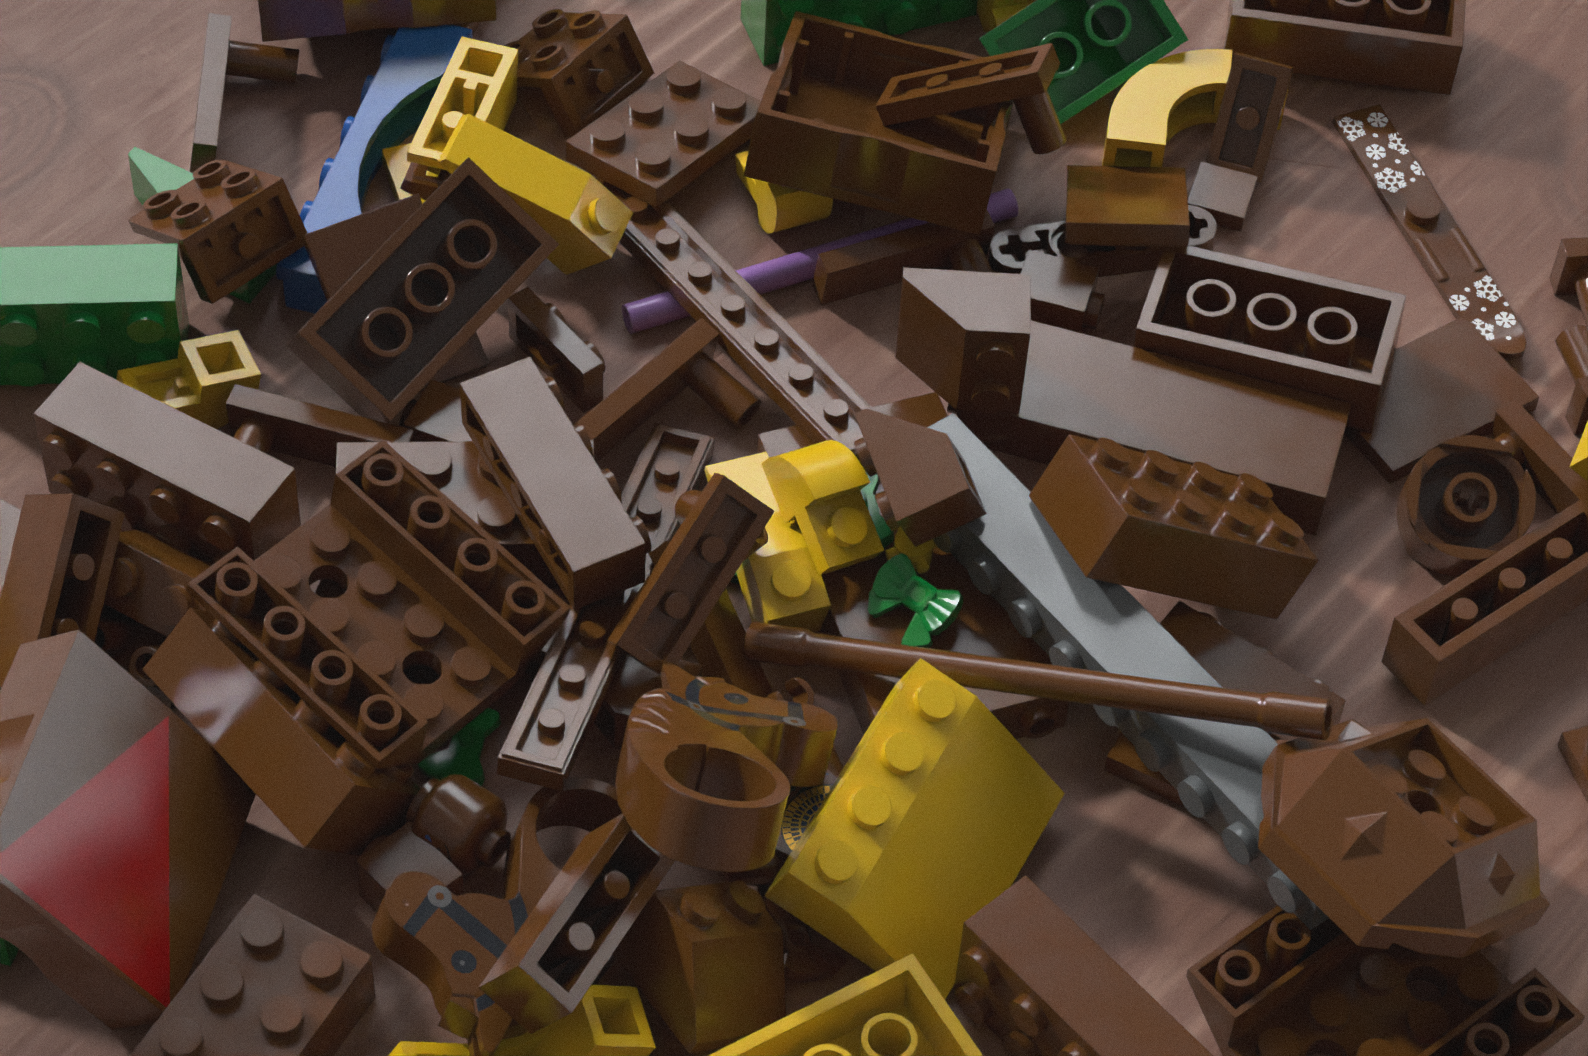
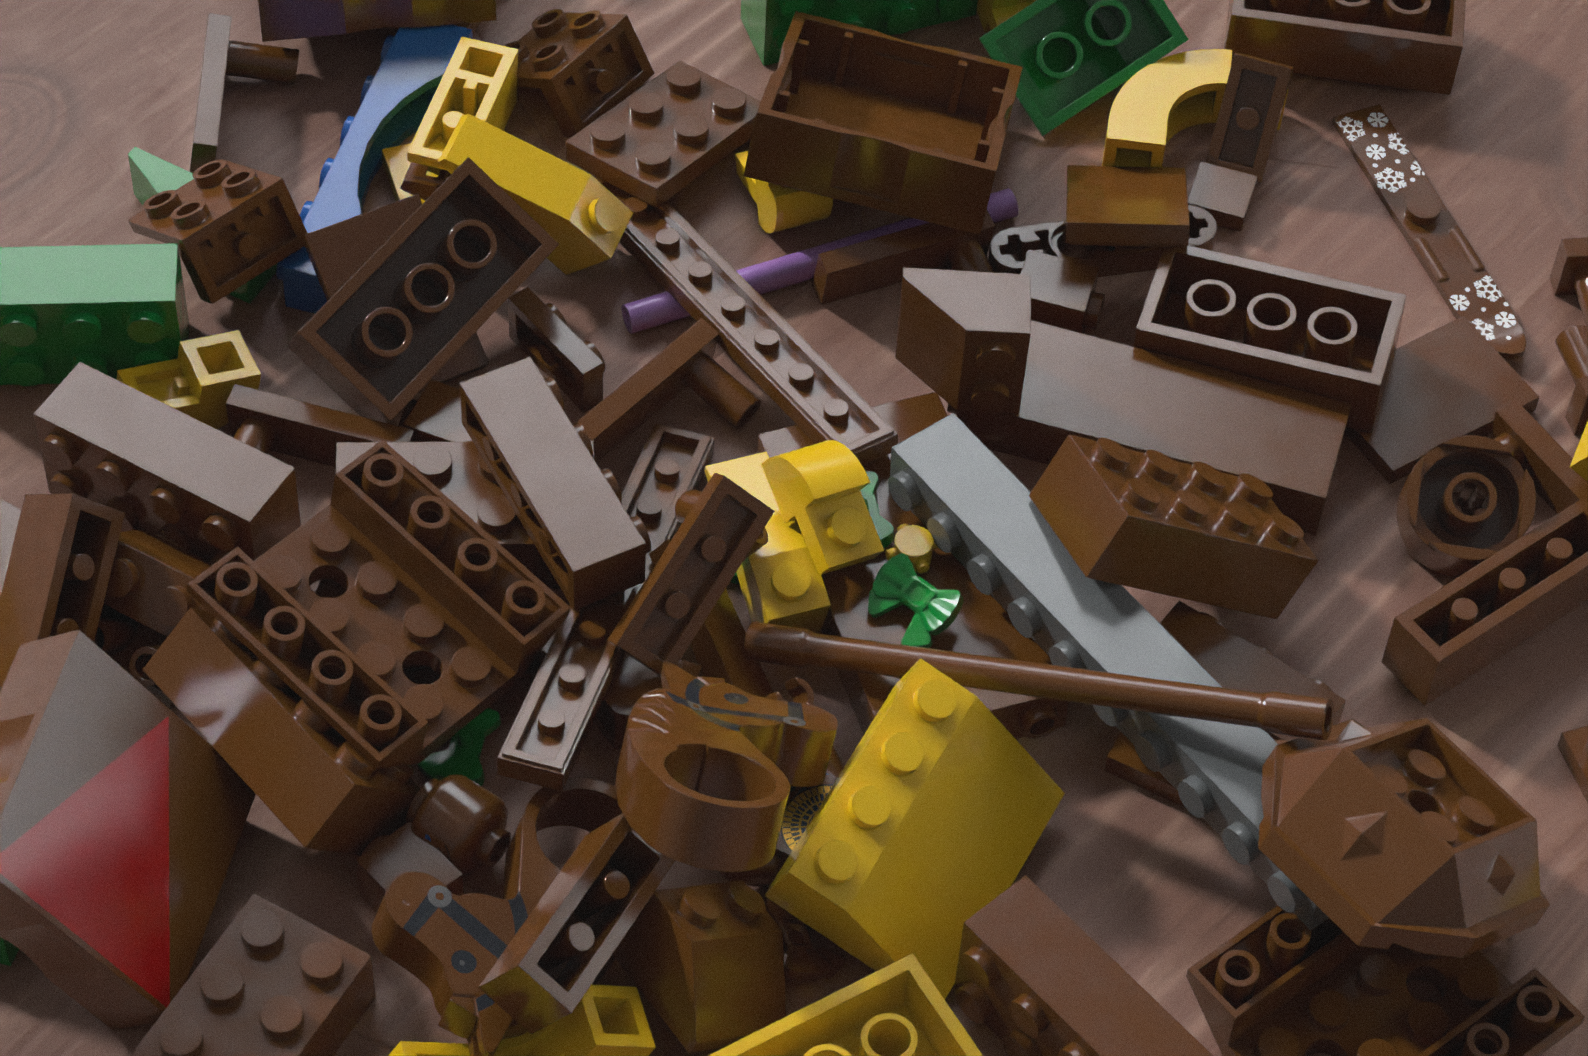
reddish brown slope [854,408,987,547] -> none
reddish brown piece [875,43,1066,155] -> none

